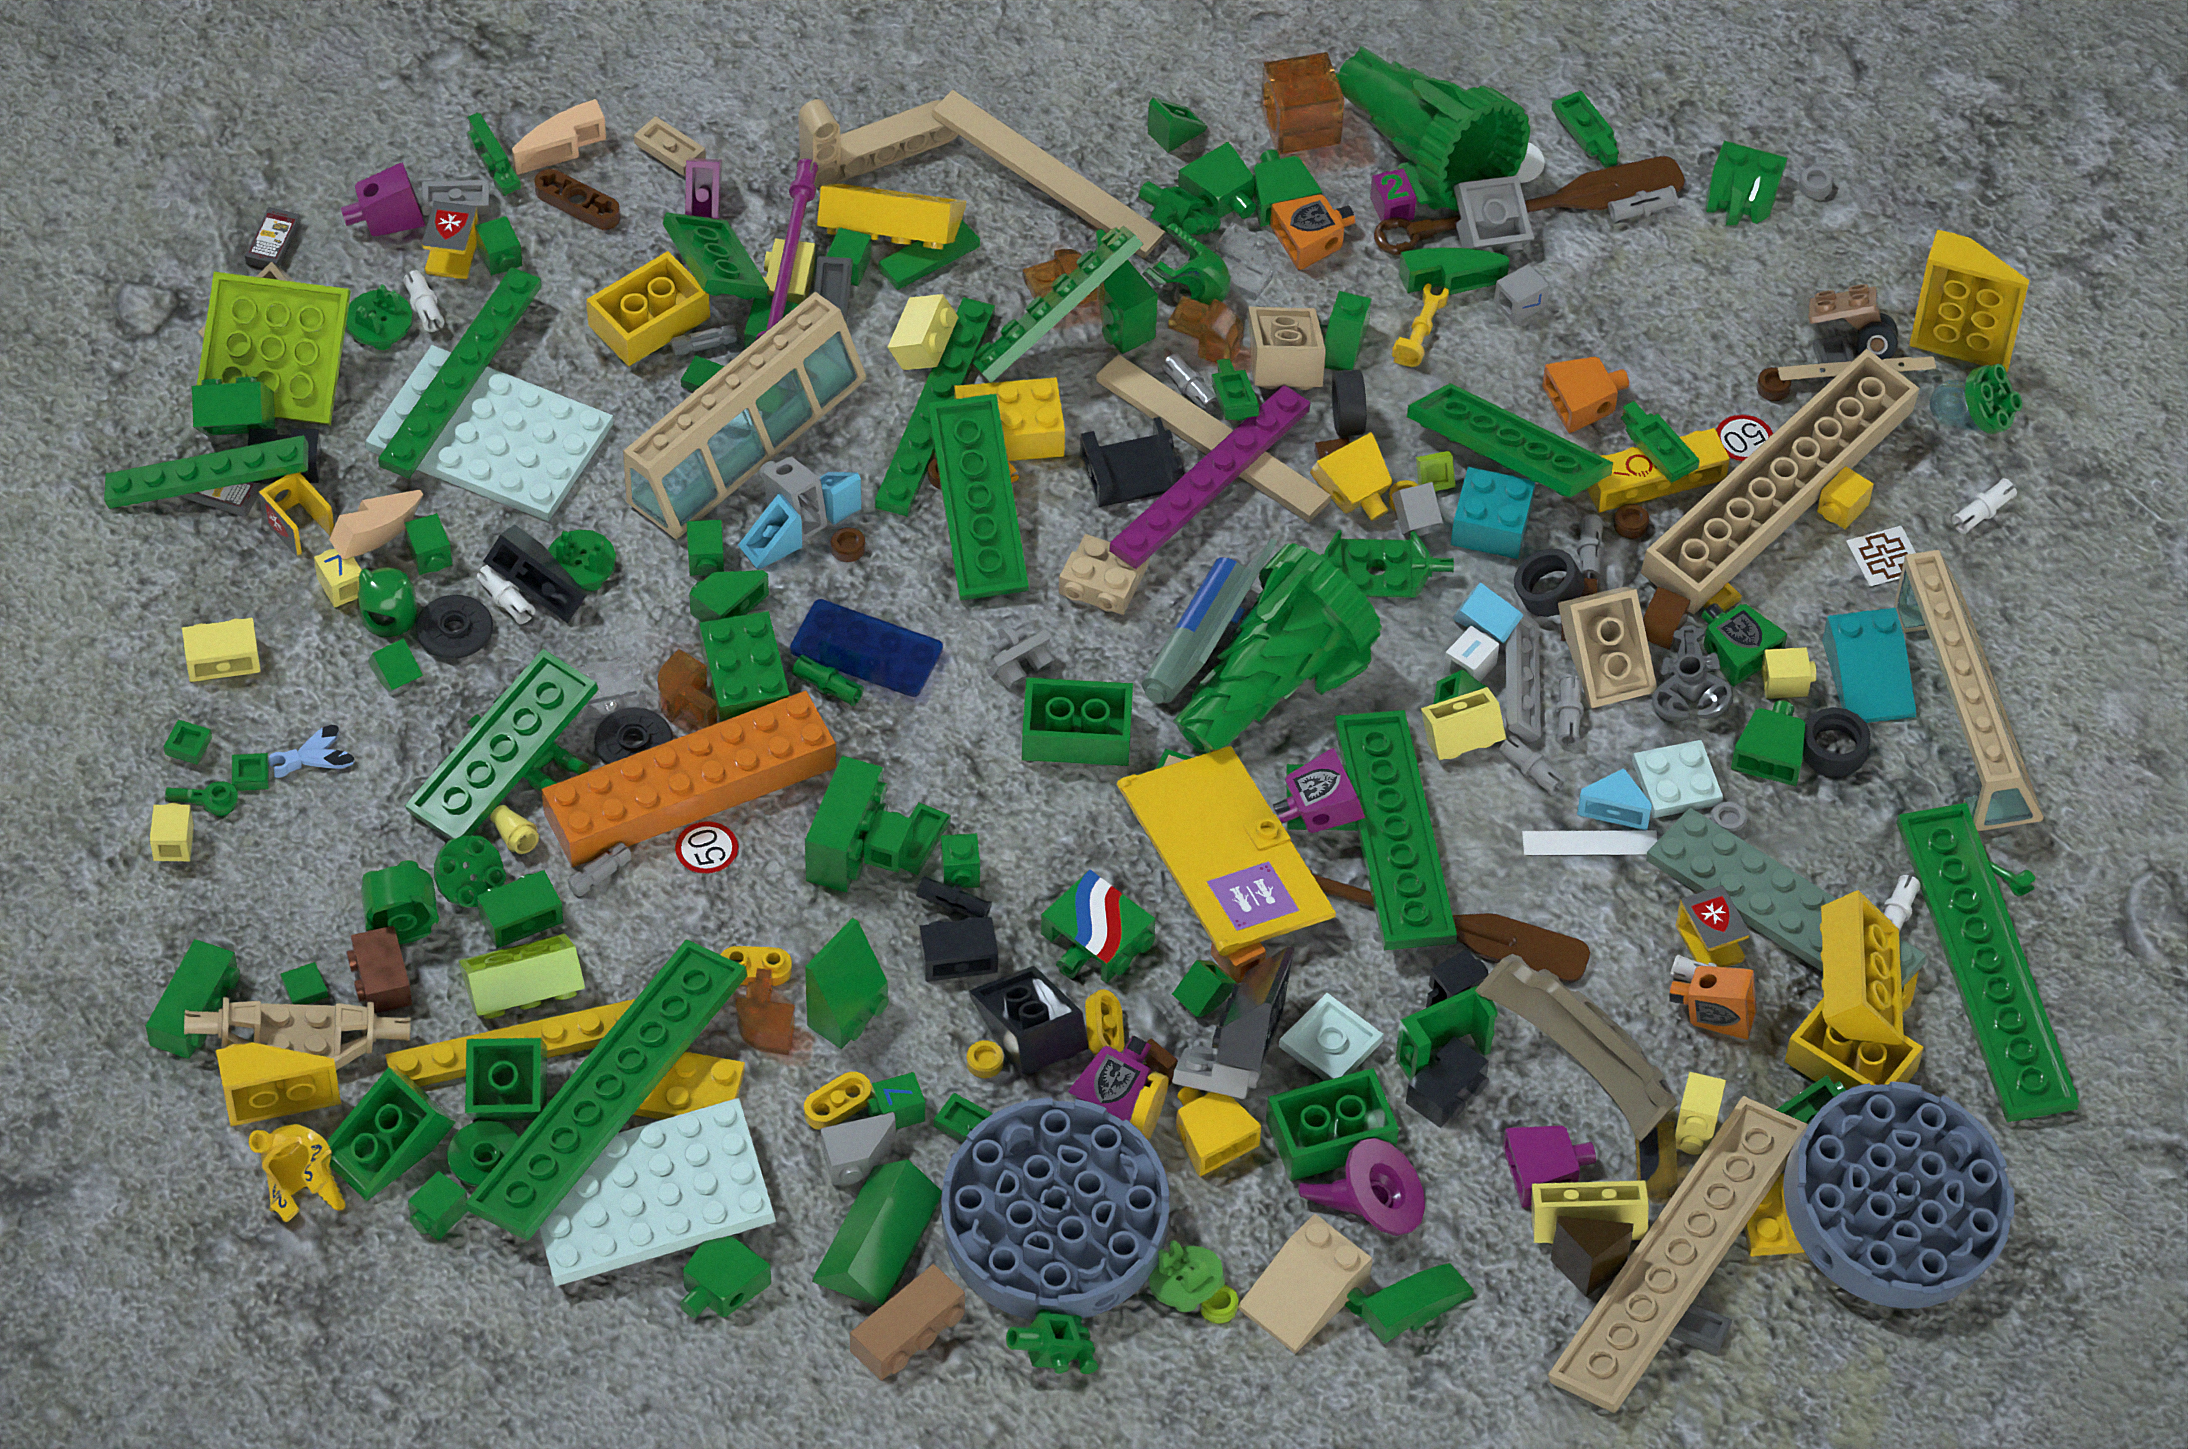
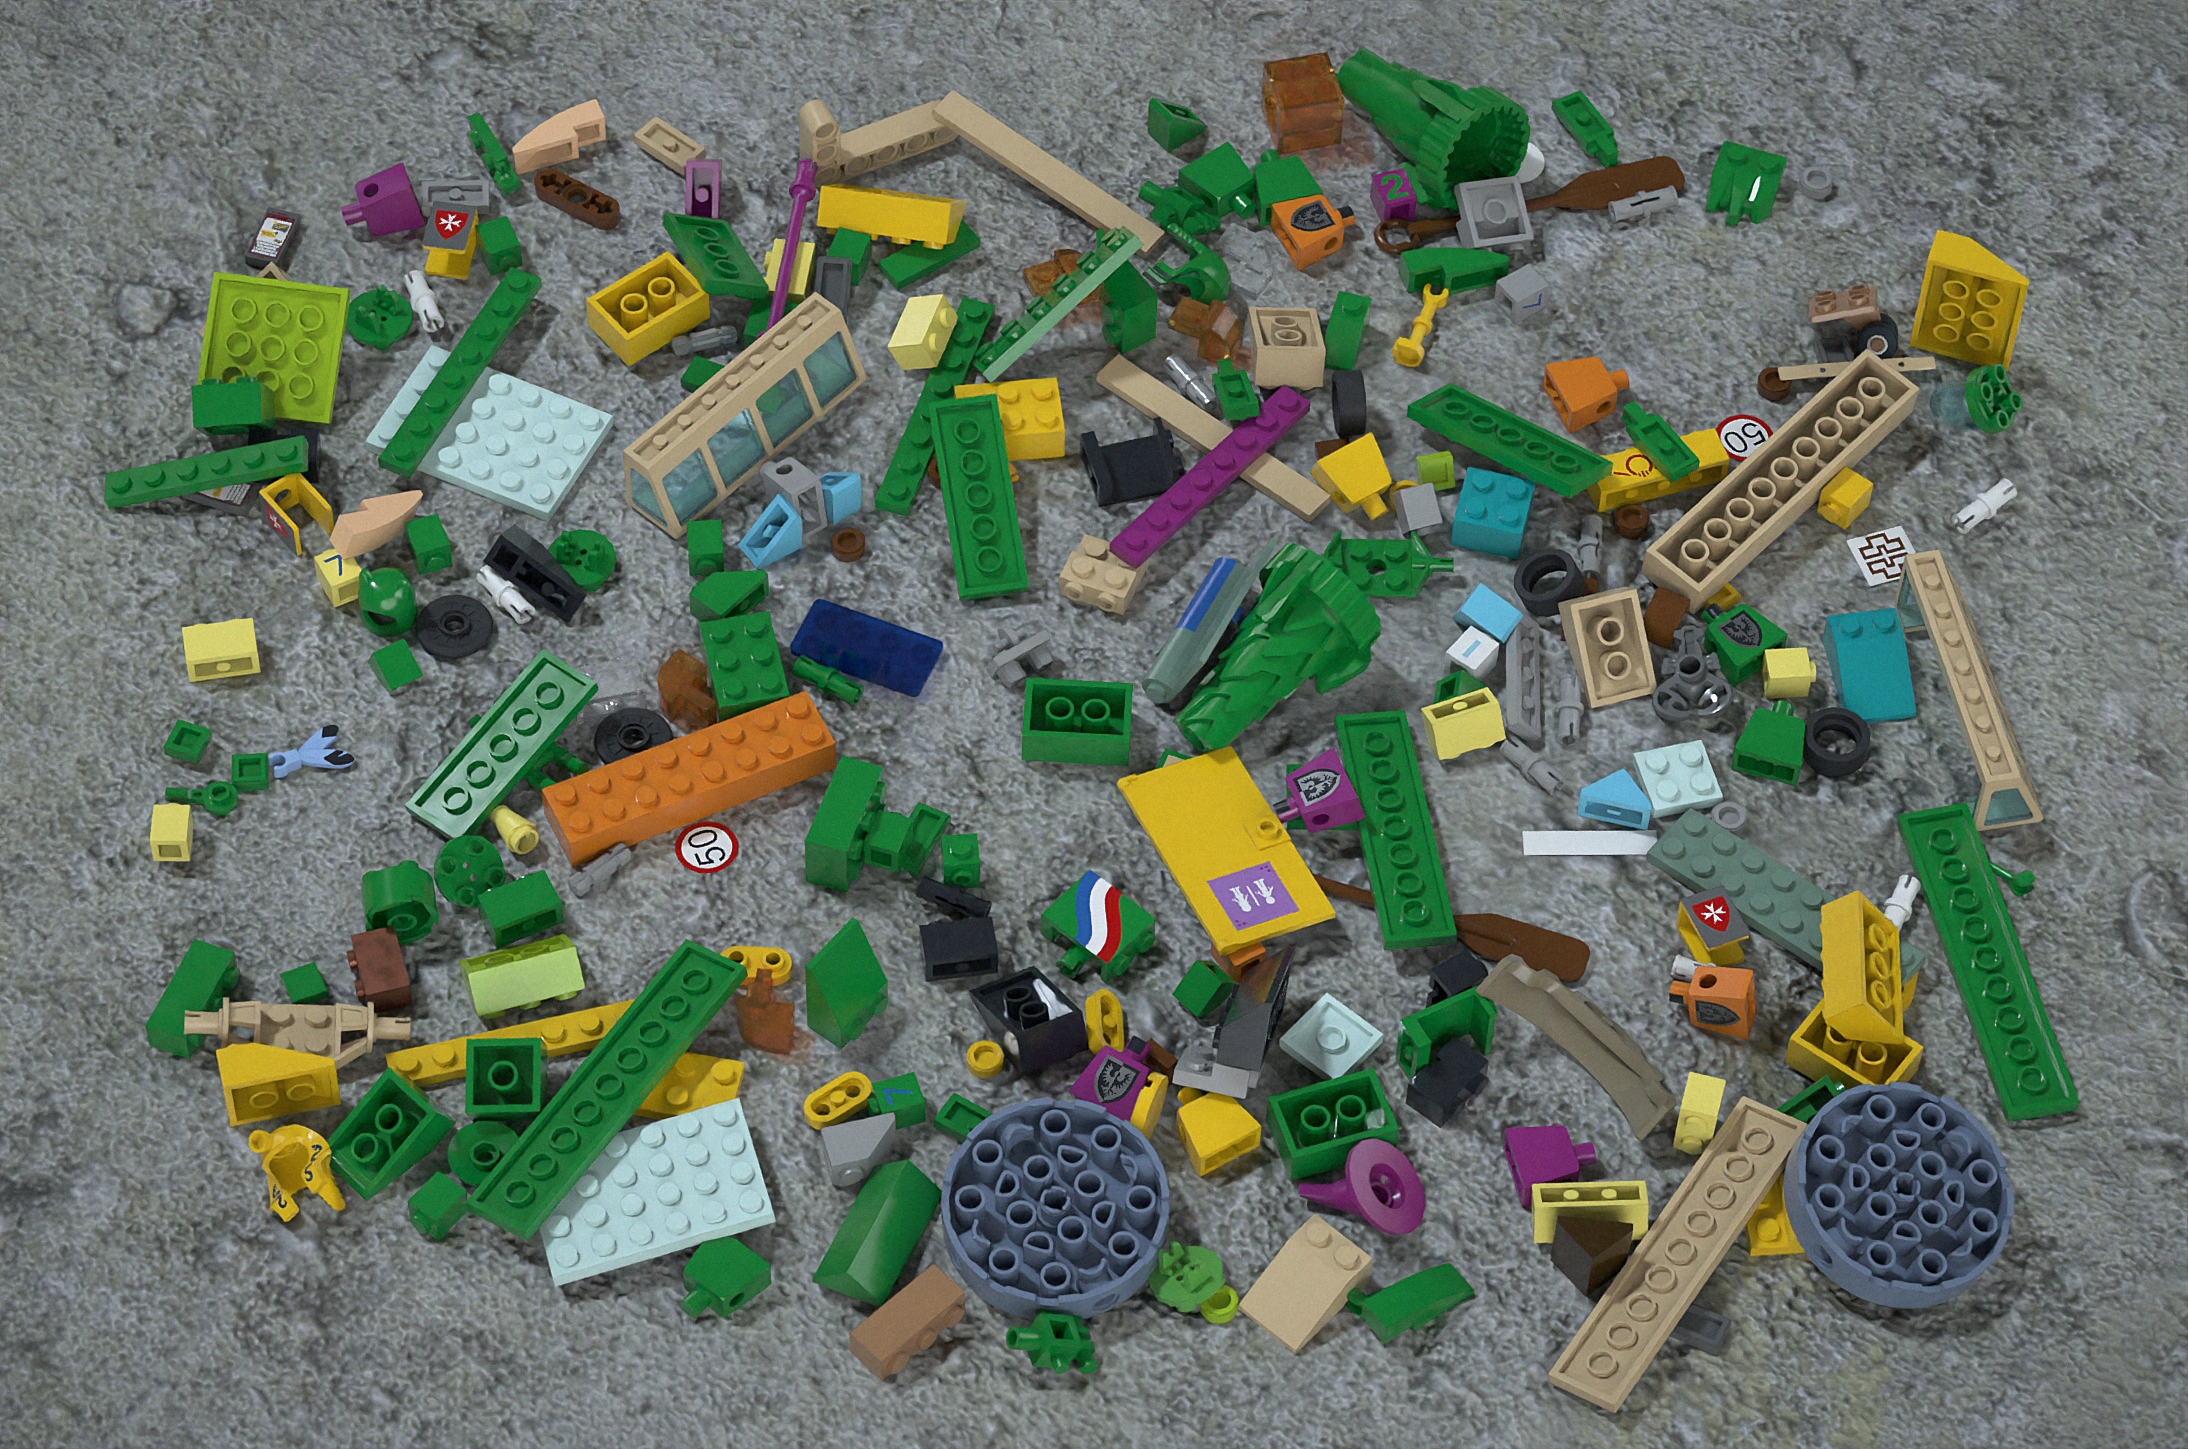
clear yellow slope [1635,1121,1678,1198] -> none

